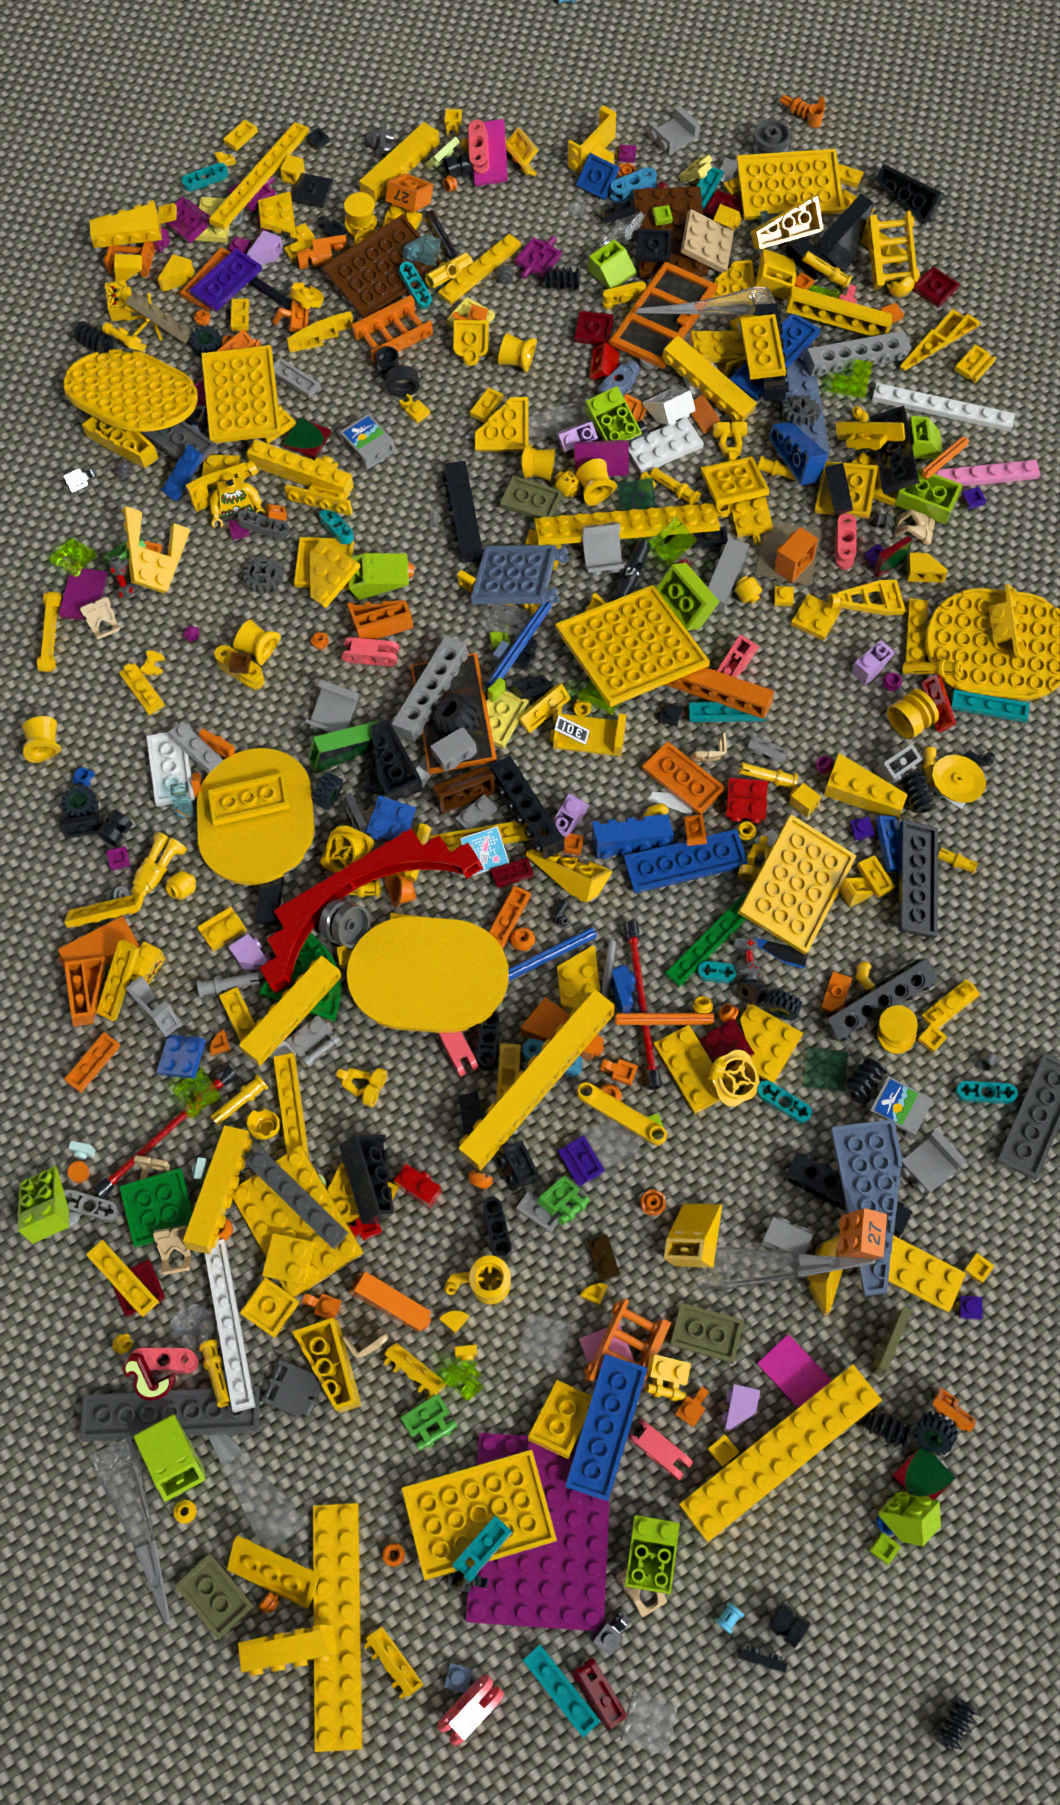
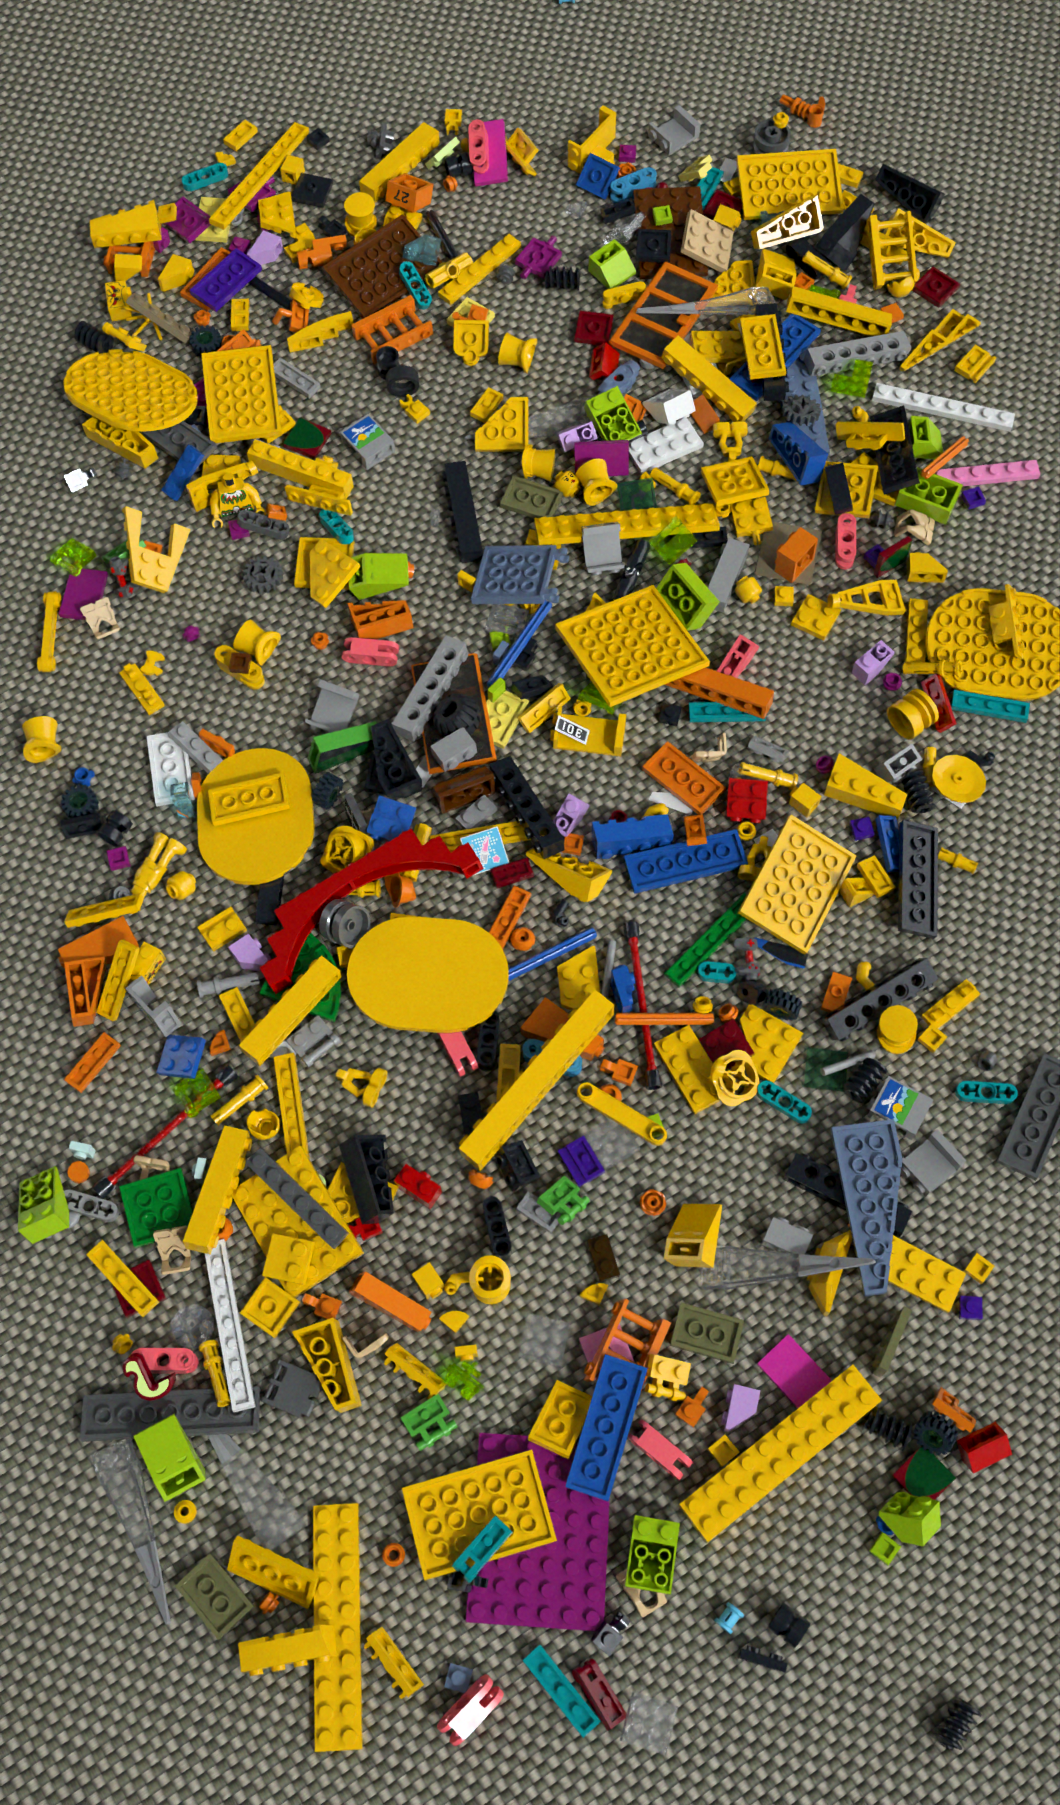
orange brick [837,1208,887,1260] -> none
none -> yellow brick [412,1262,444,1299]
none -> dark red plate [609,810,628,823]
none -> yellow plate [773,112,789,128]
none -> light grey bar [820,1050,875,1076]
none -> yellow wedge [883,208,956,258]
none -> red brick [956,1421,1012,1474]

